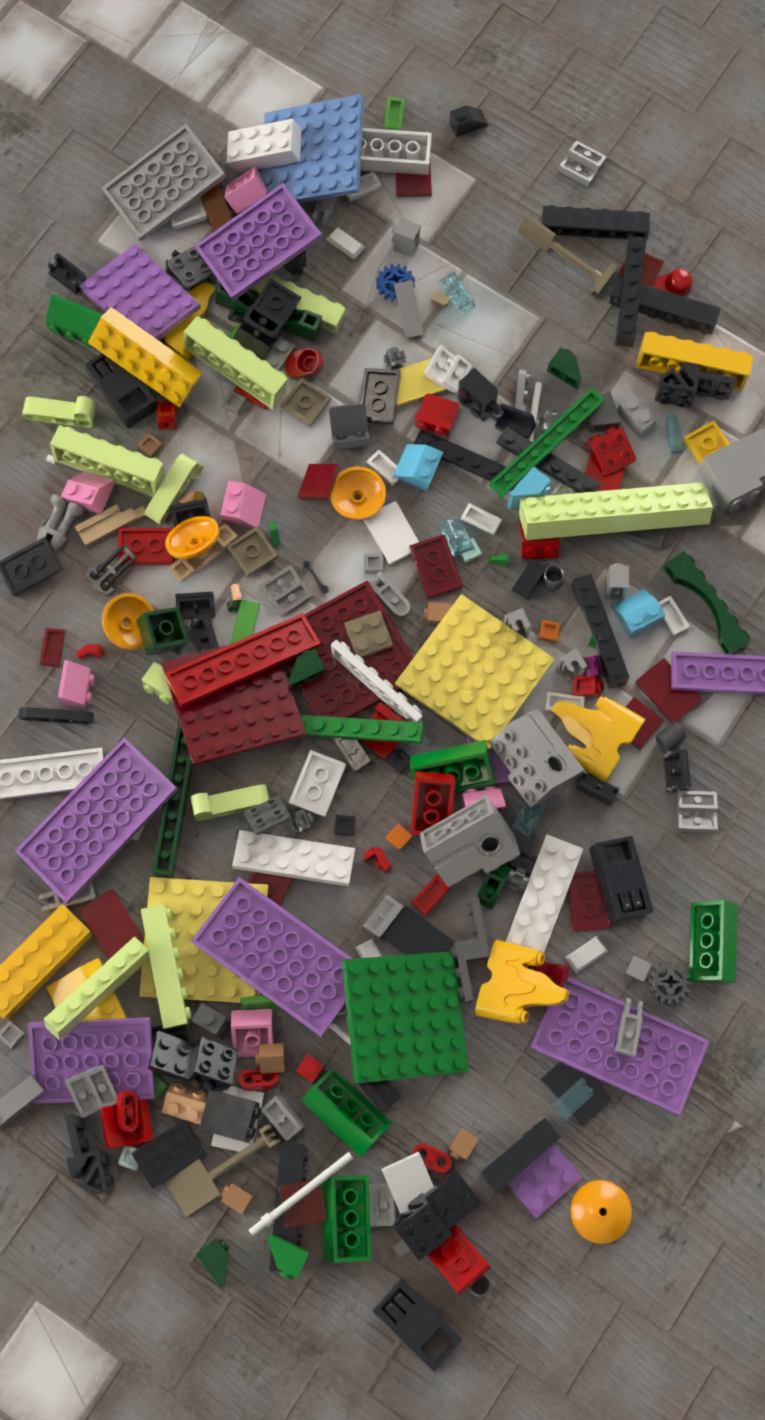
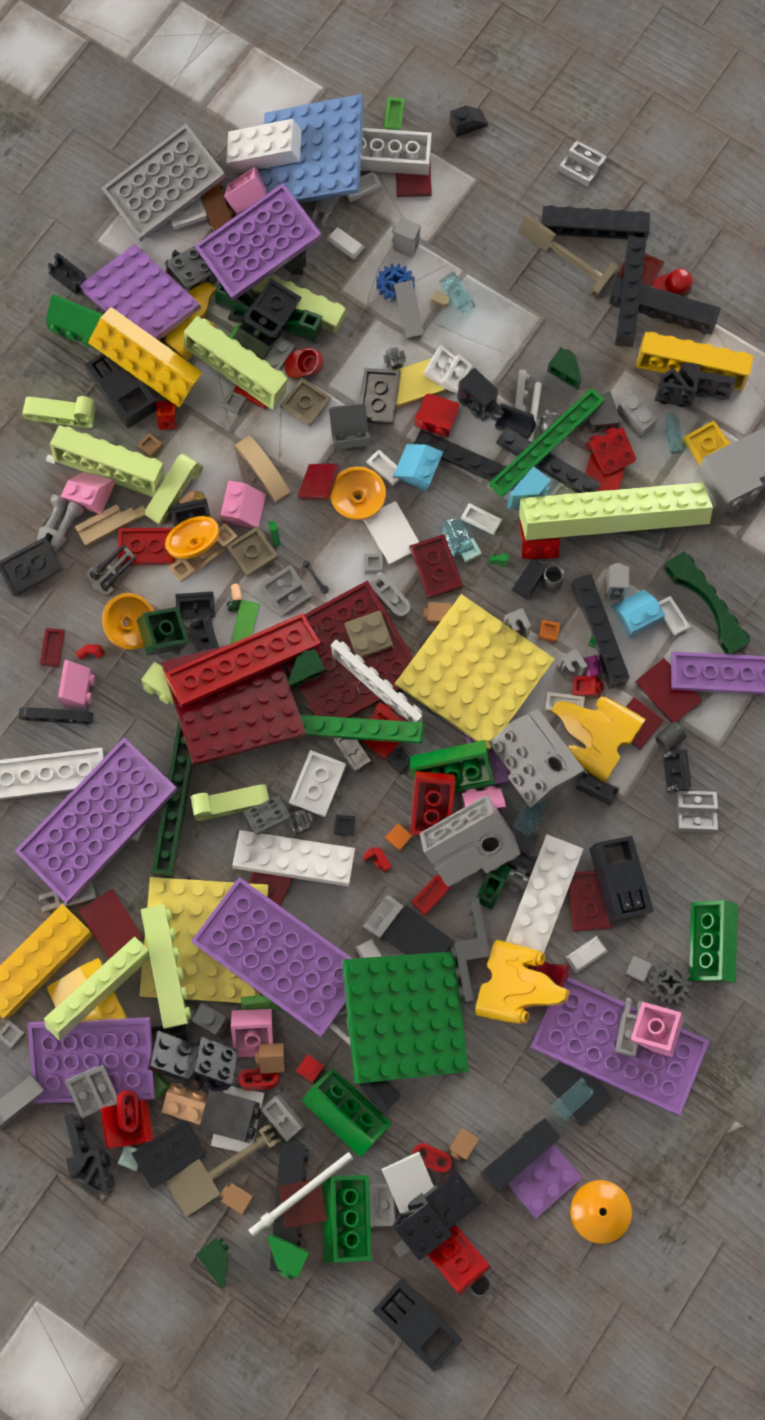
none -> tan slope [234,435,291,503]
none -> bright pink slope [631,1002,684,1057]

